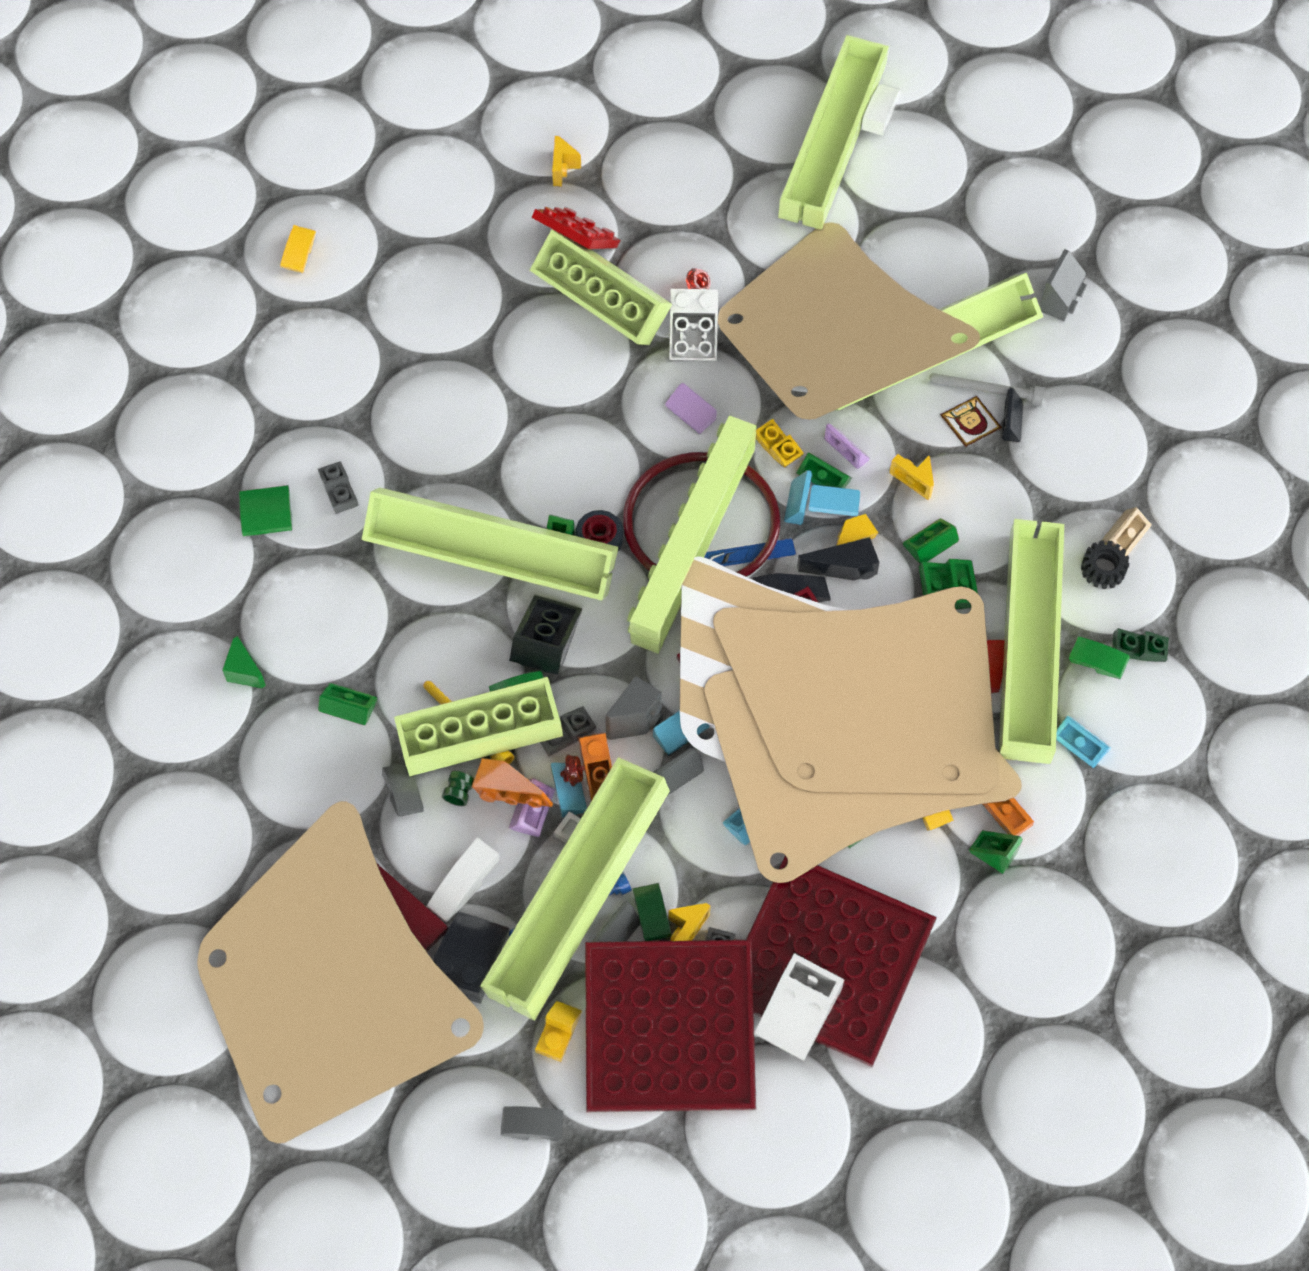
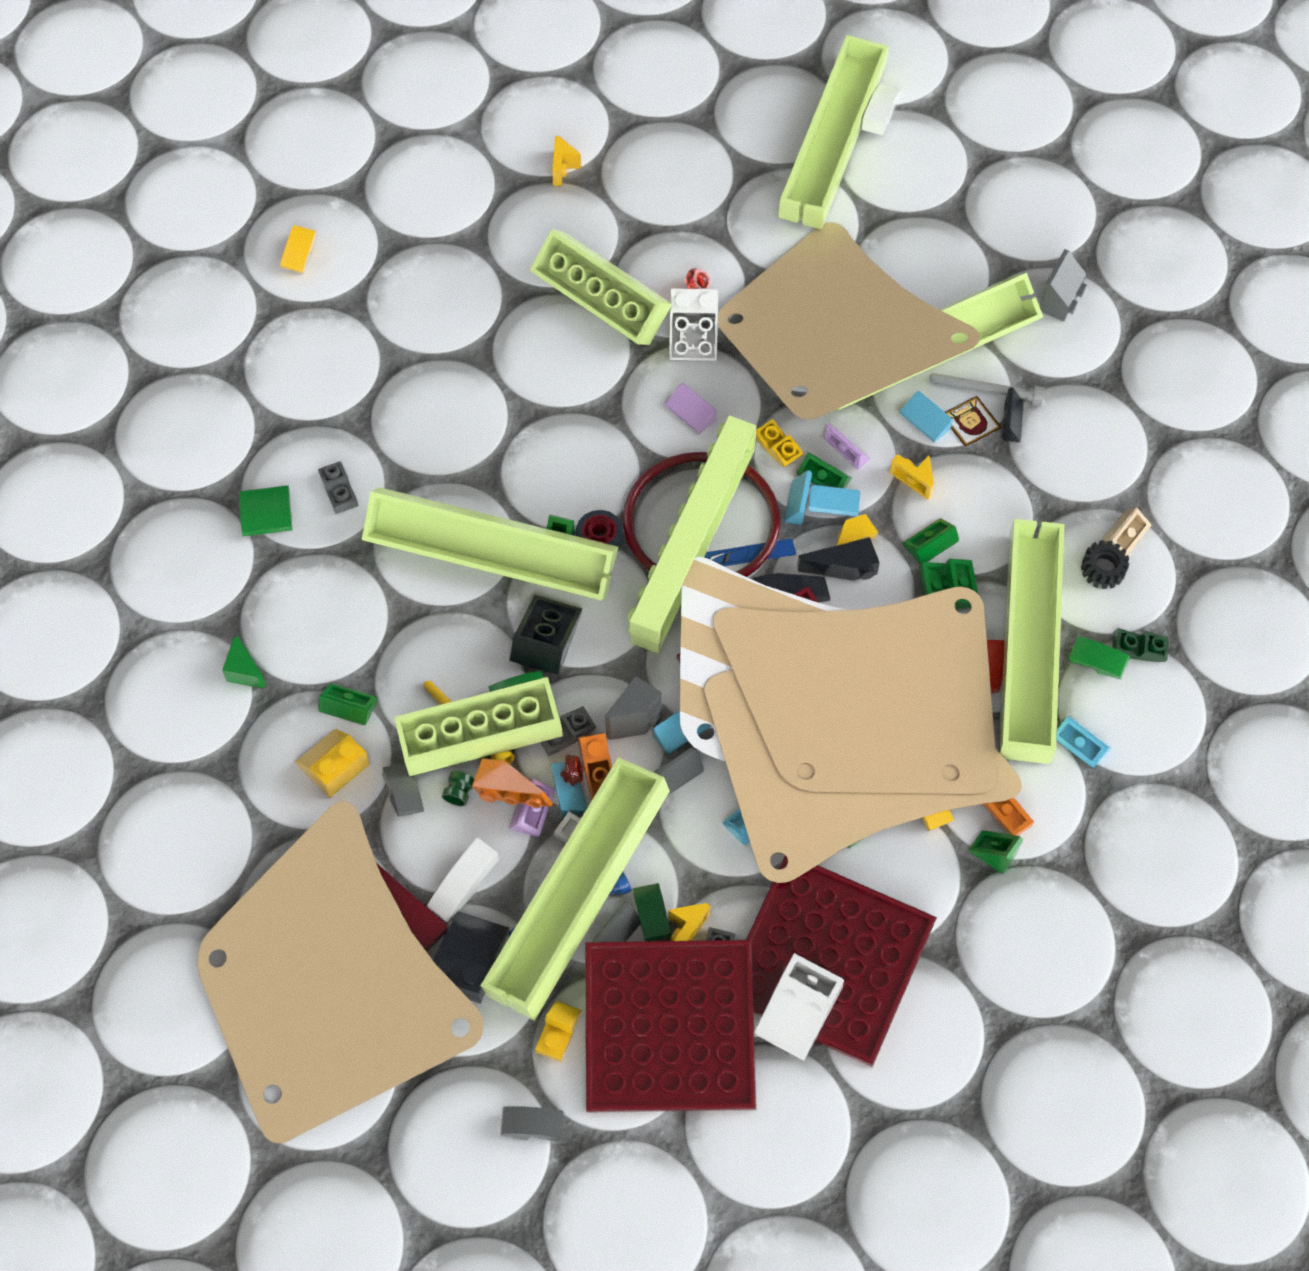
red plate [531,207,621,249] -> none
none -> yellow slope [295,729,370,798]
none -> medium azure slope [900,391,953,443]

